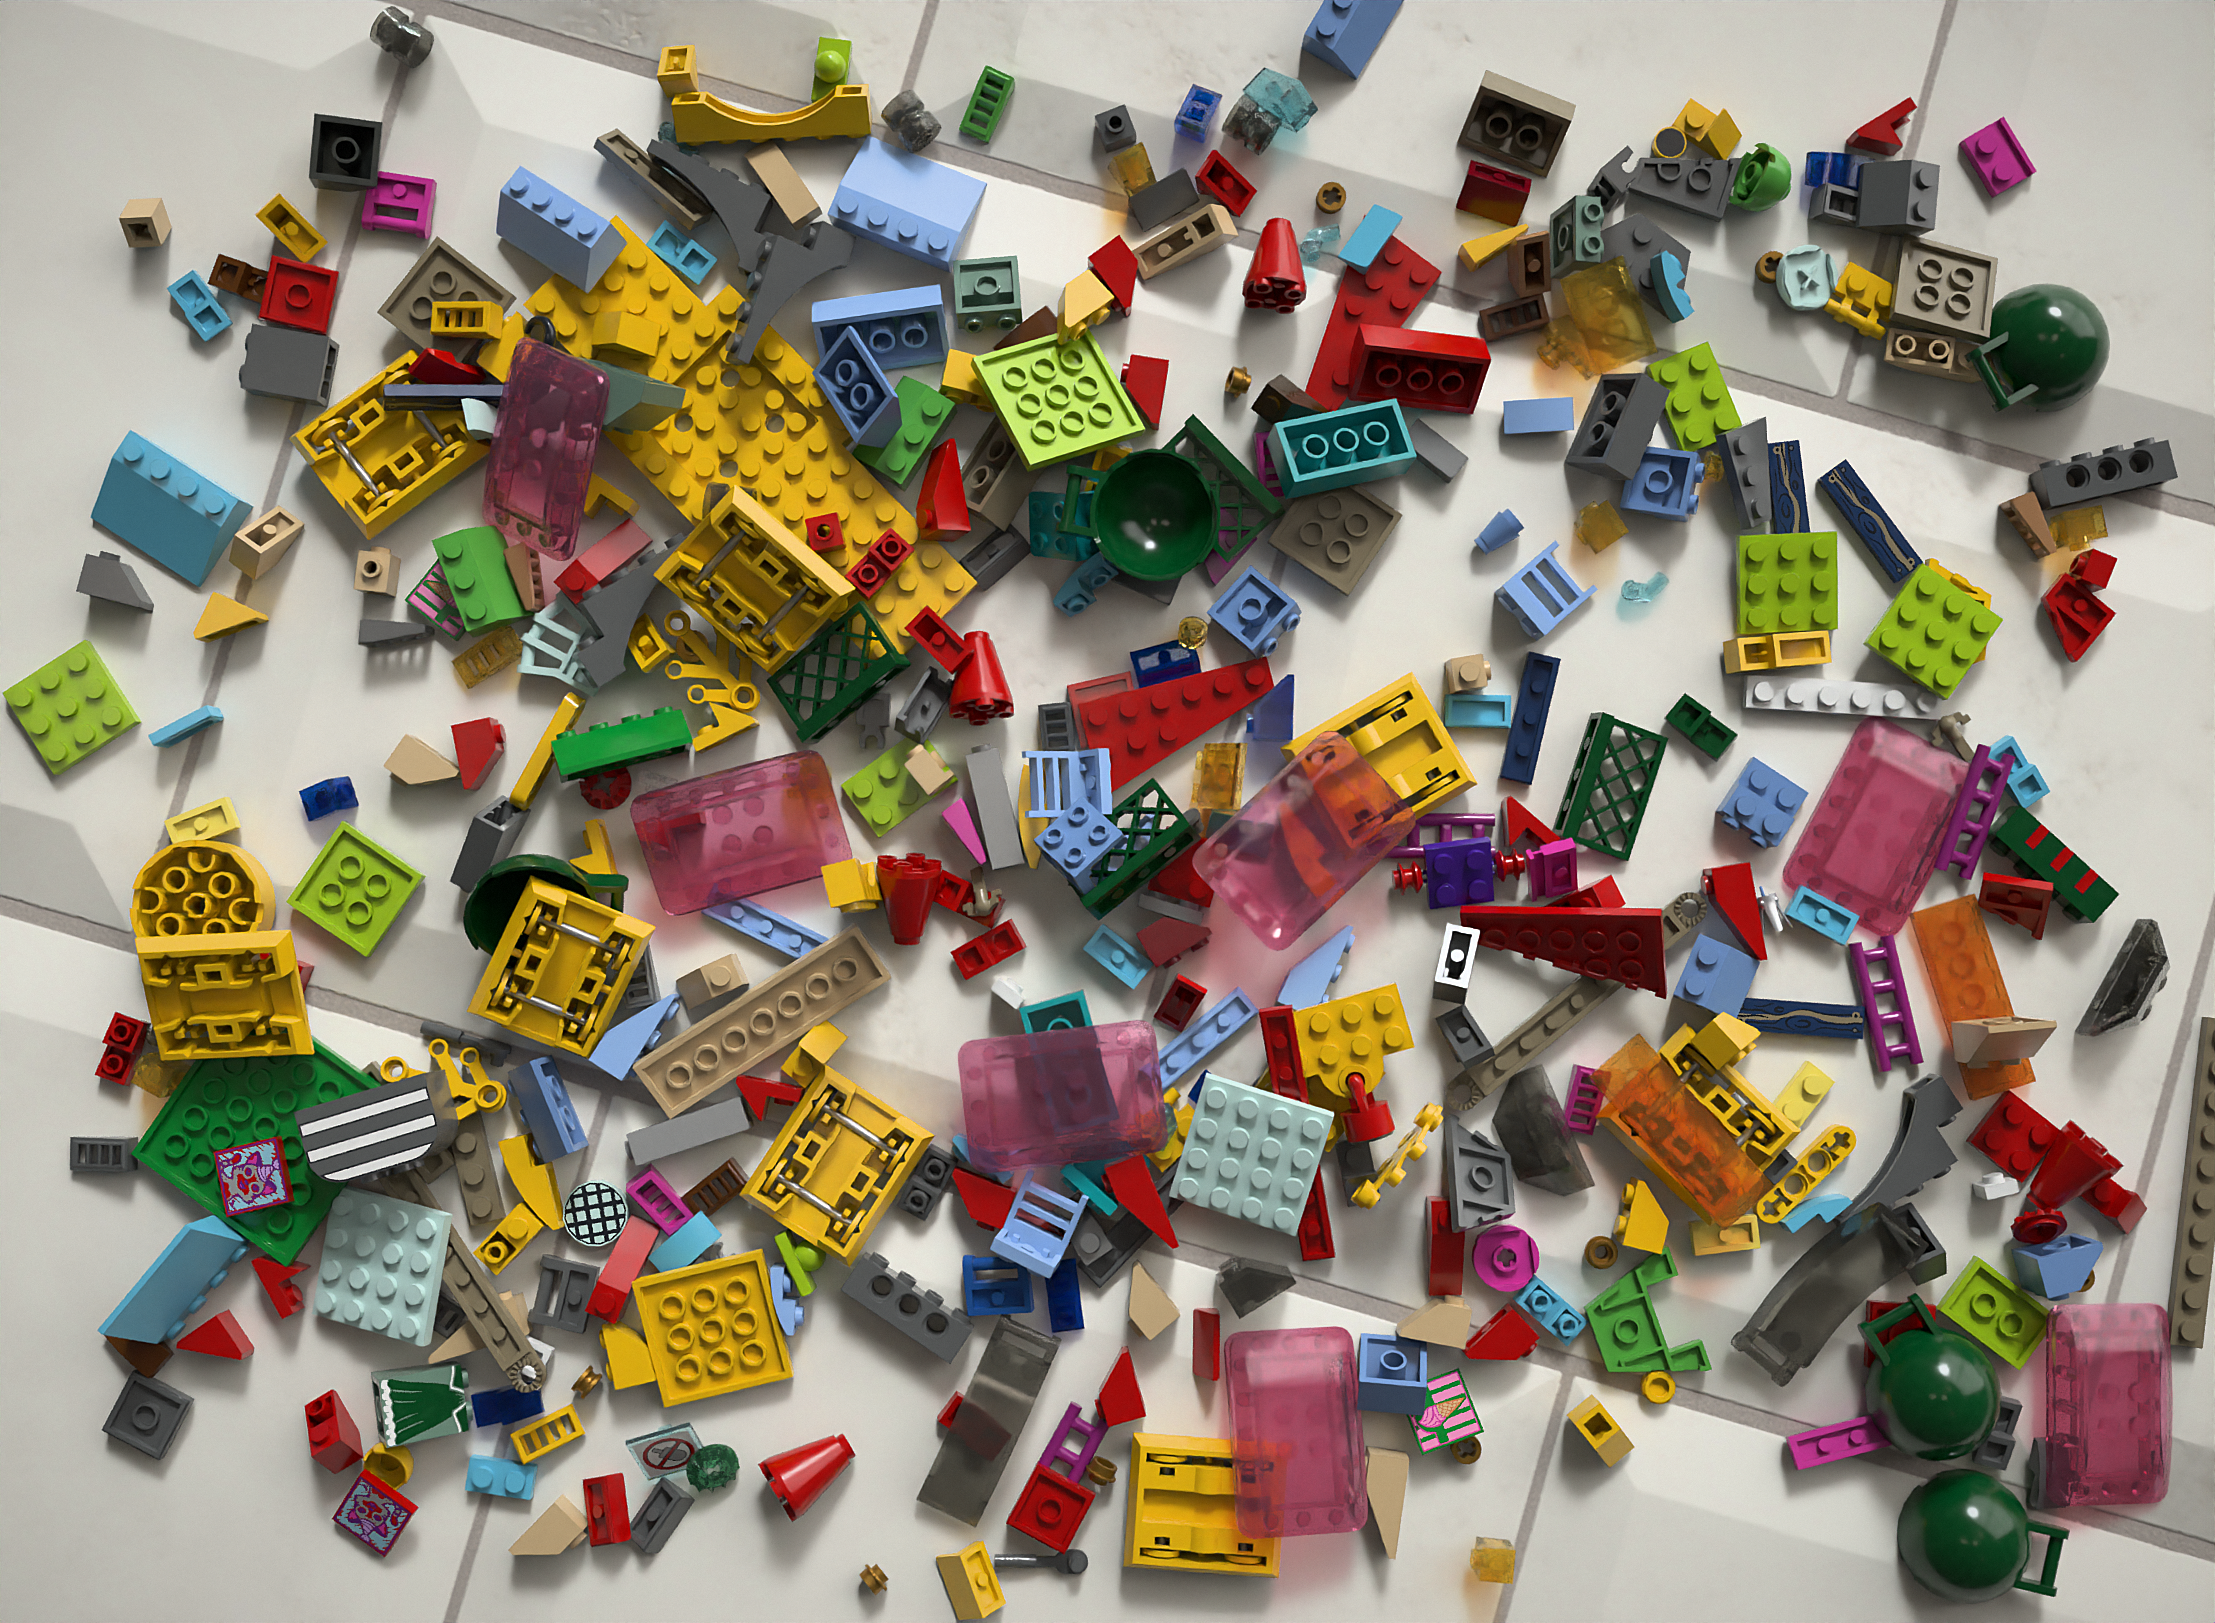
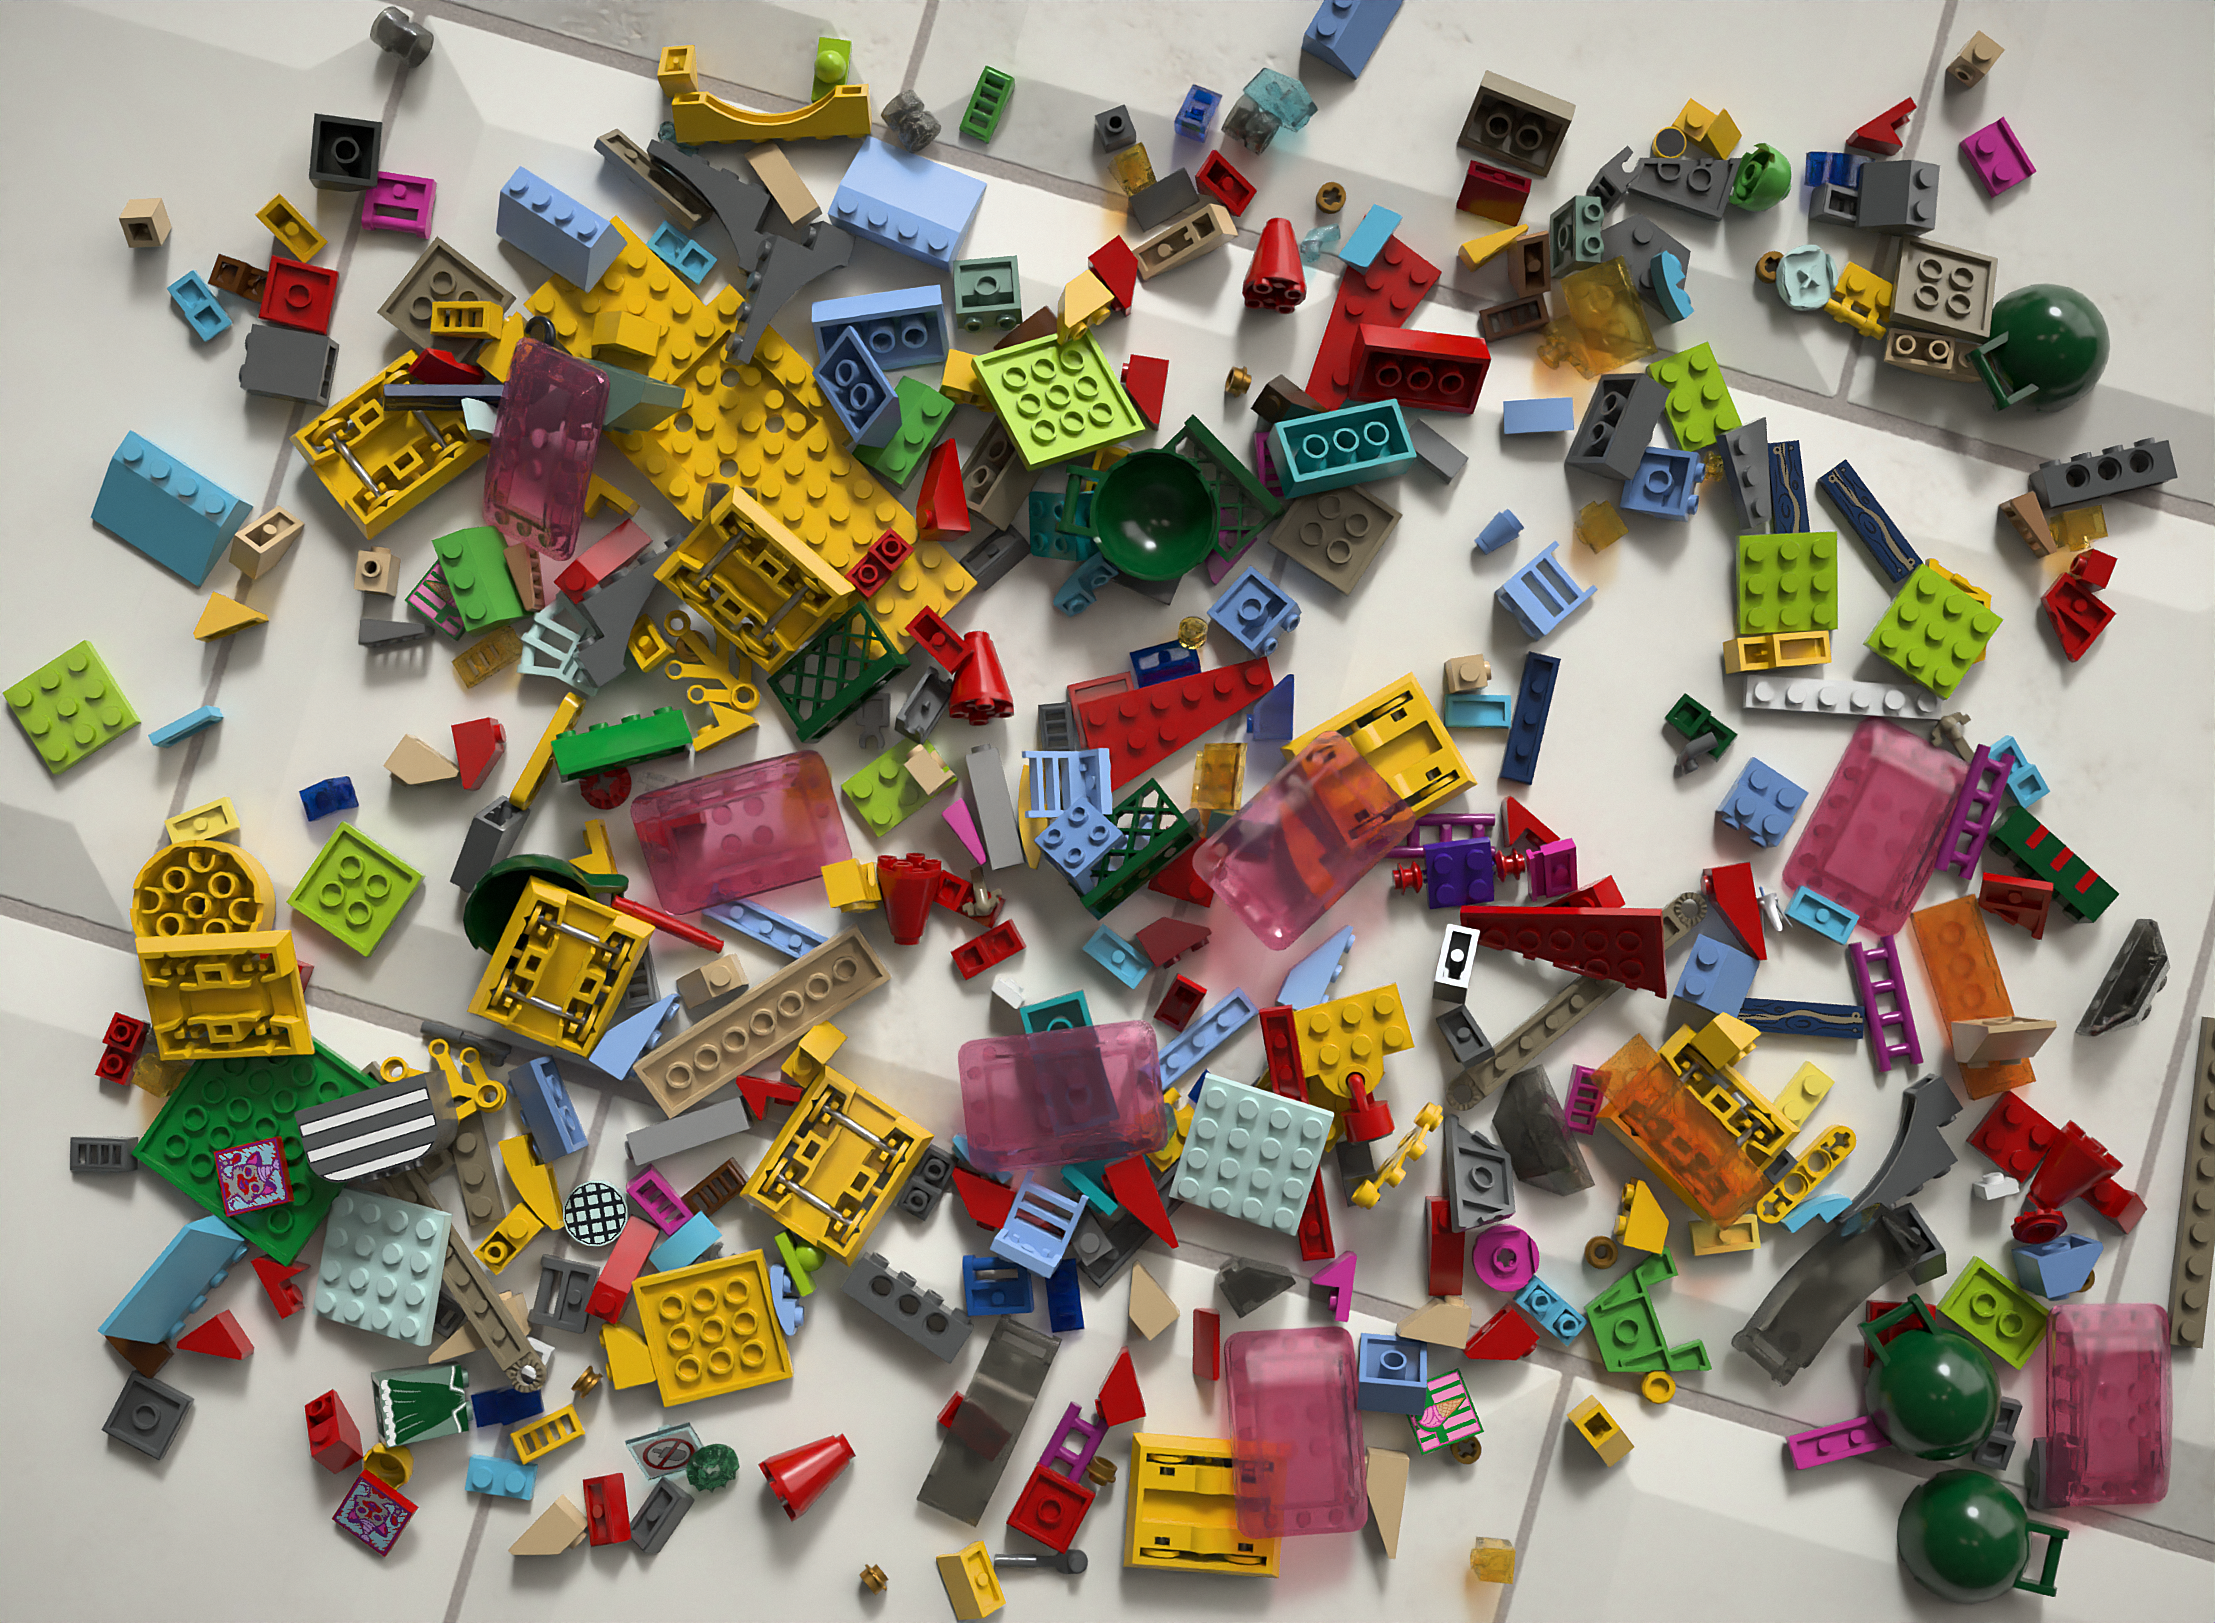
dark grey slope [76,551,154,611] -> none
red plate [805,512,847,555] -> none
dark grey plate [1137,890,1204,925] -> none
dark green fence [1552,712,1669,861] -> none
clear light blue arm [1621,571,1670,603] -> none
none -> red piece [610,895,724,954]
none -> dark pink slope [1311,1251,1357,1322]
none -> dark grey arm [1676,732,1719,774]
none -> tan brick [1946,30,2005,88]

